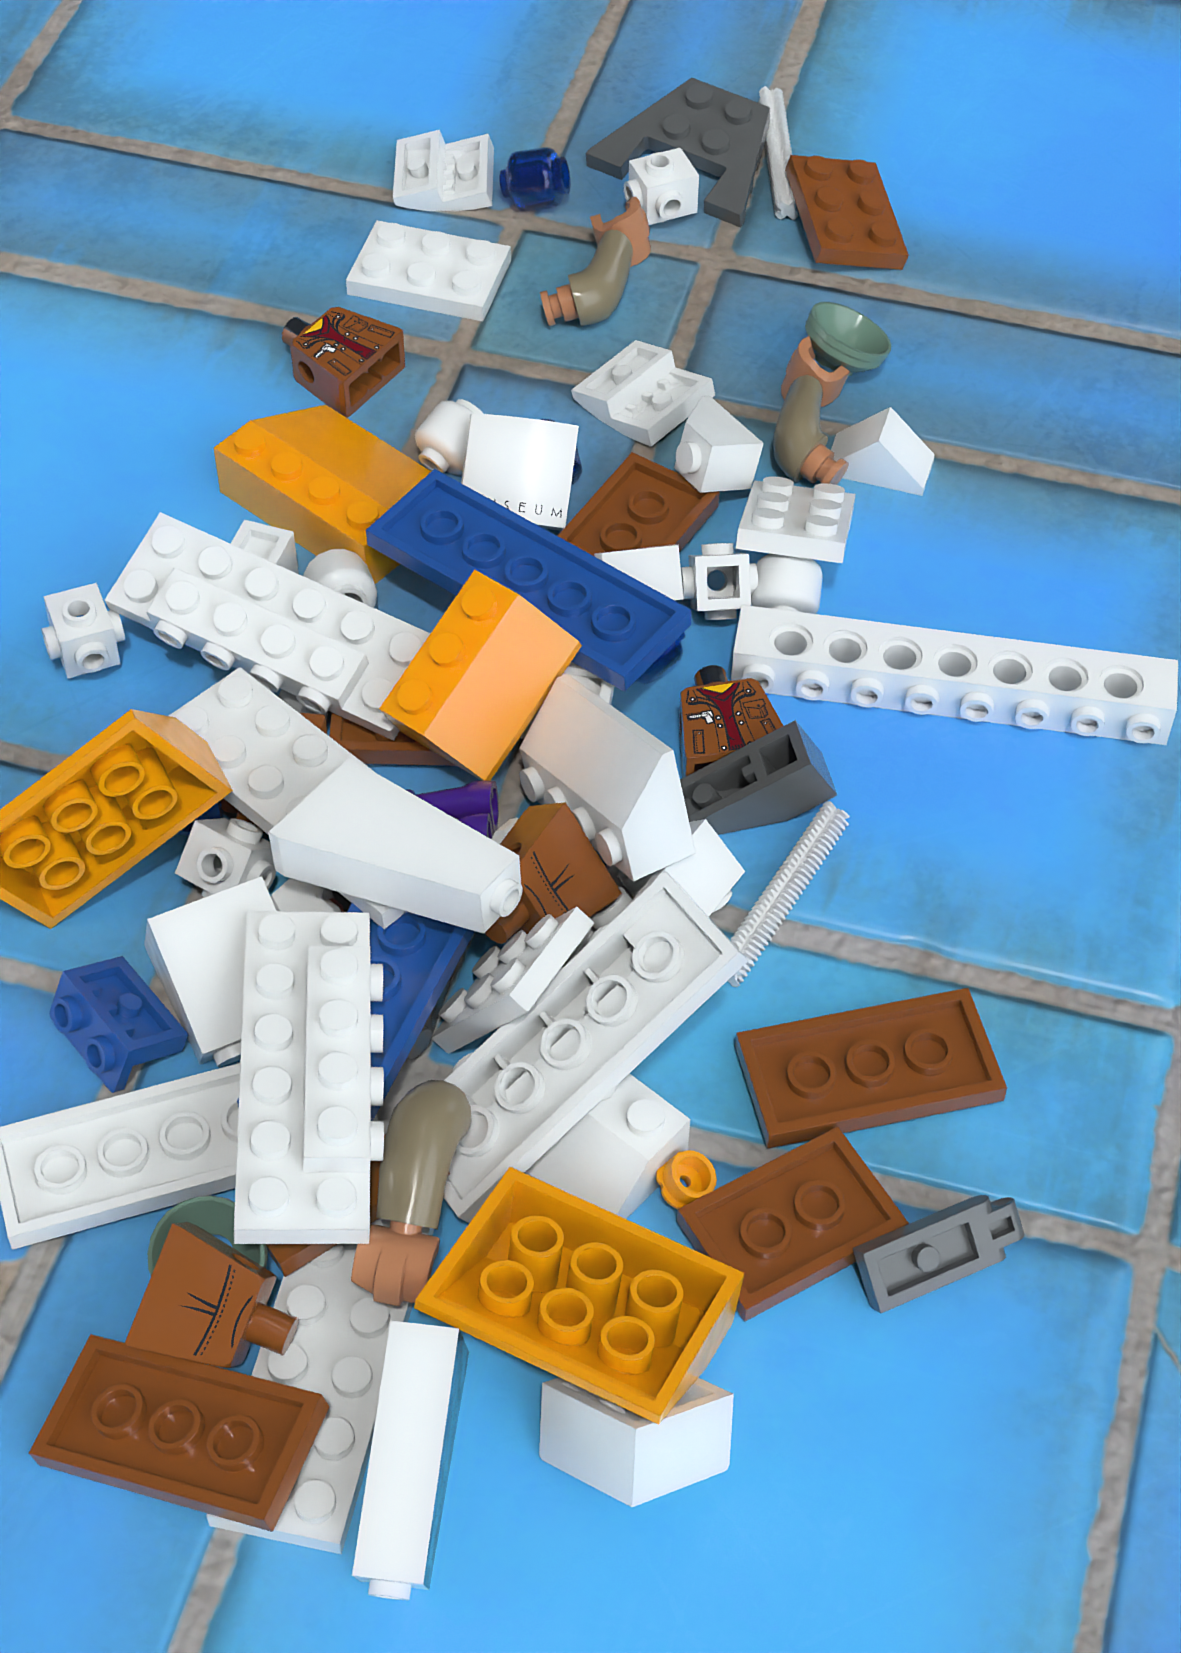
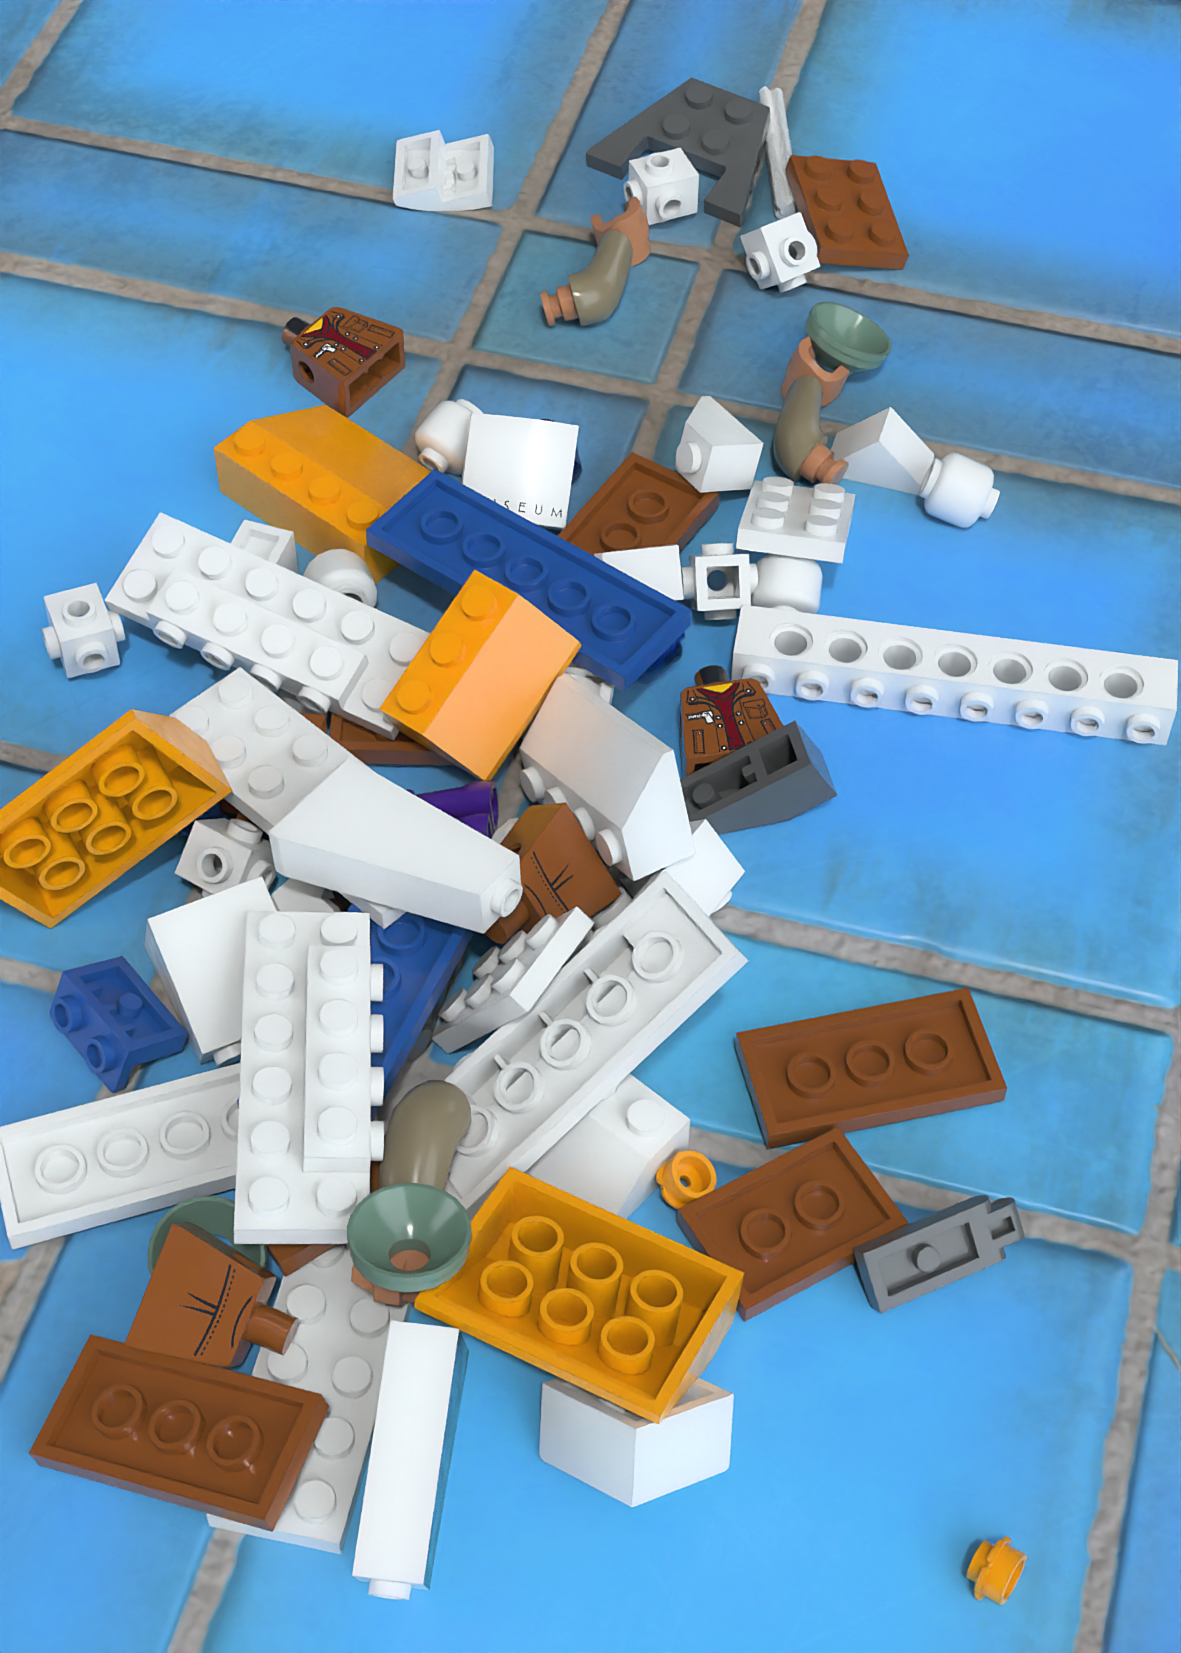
white plate [346,220,511,322] -> none
clear blue head [499,147,571,212] -> none
white slope [571,340,715,447] -> none
white axle [728,801,850,987] -> none
none -> sand green piece [347,1183,472,1292]
none -> white brick [740,212,821,293]
none -> white head [919,452,1000,529]
none -> light orange plate [966,1536,1027,1605]

